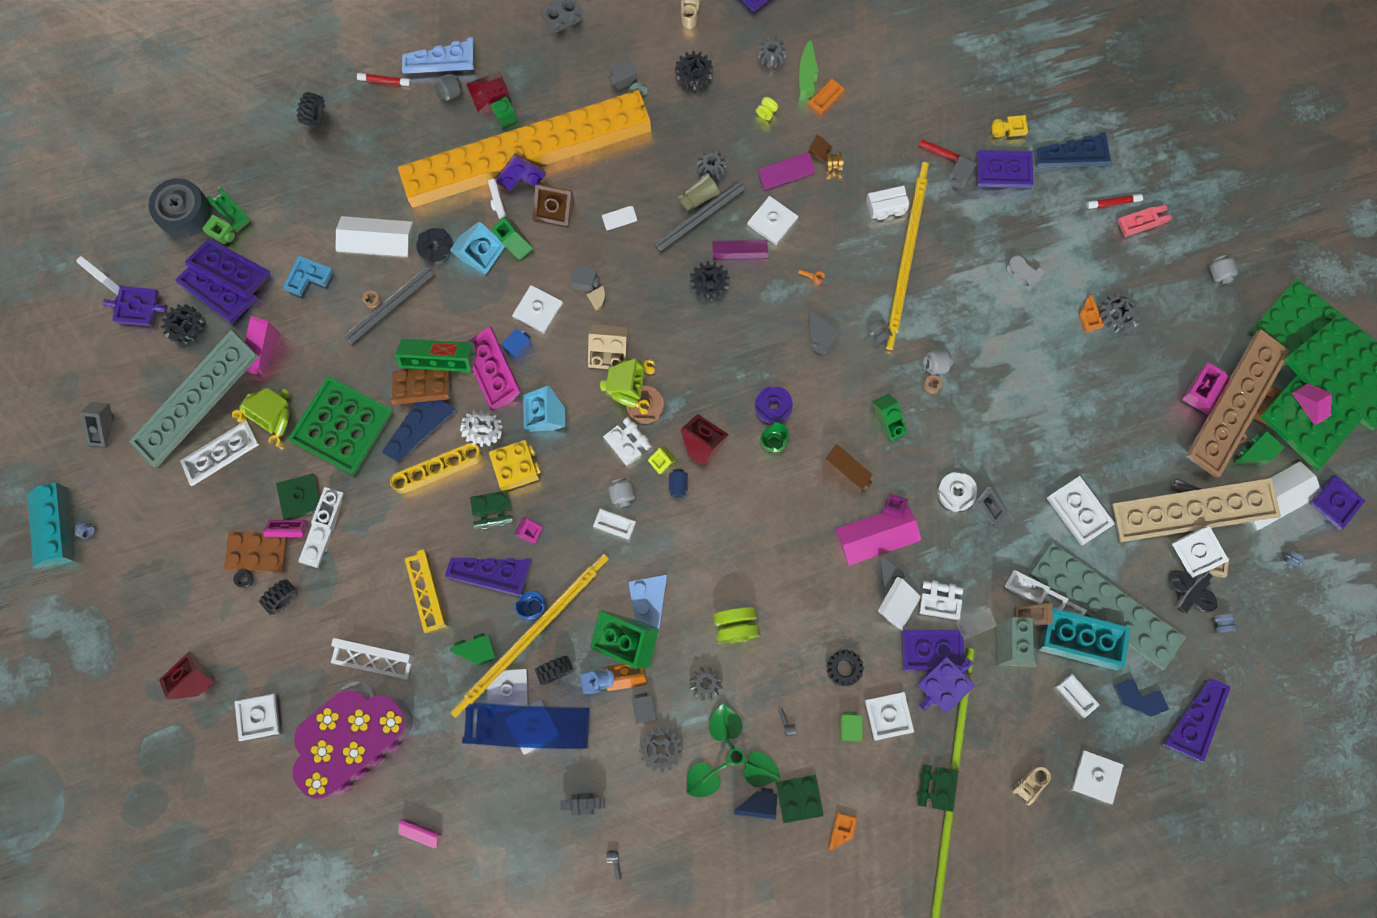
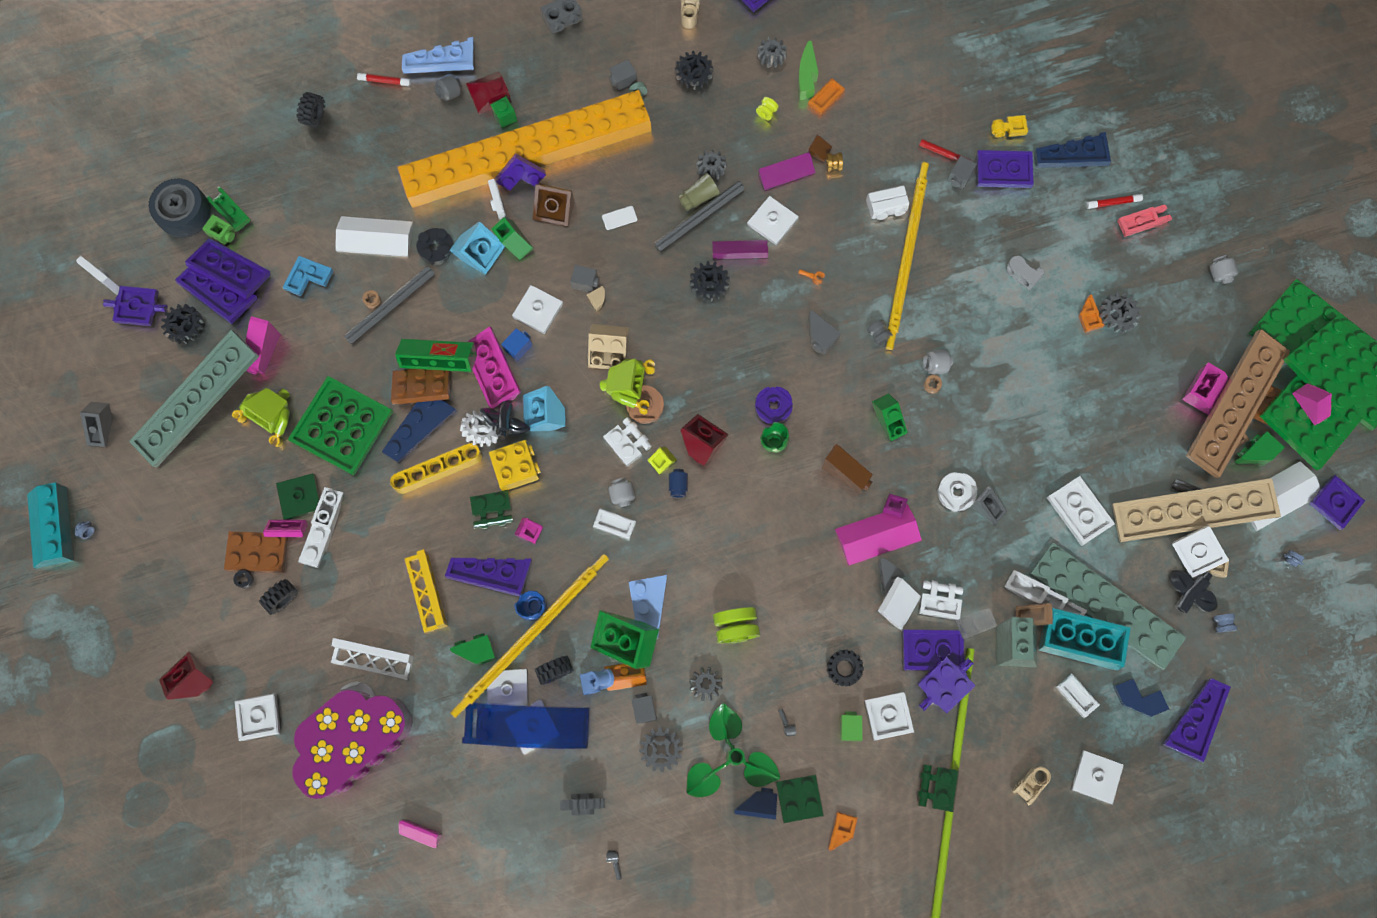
white slope [180,420,259,486] -> none
none -> black plant [480,401,530,441]

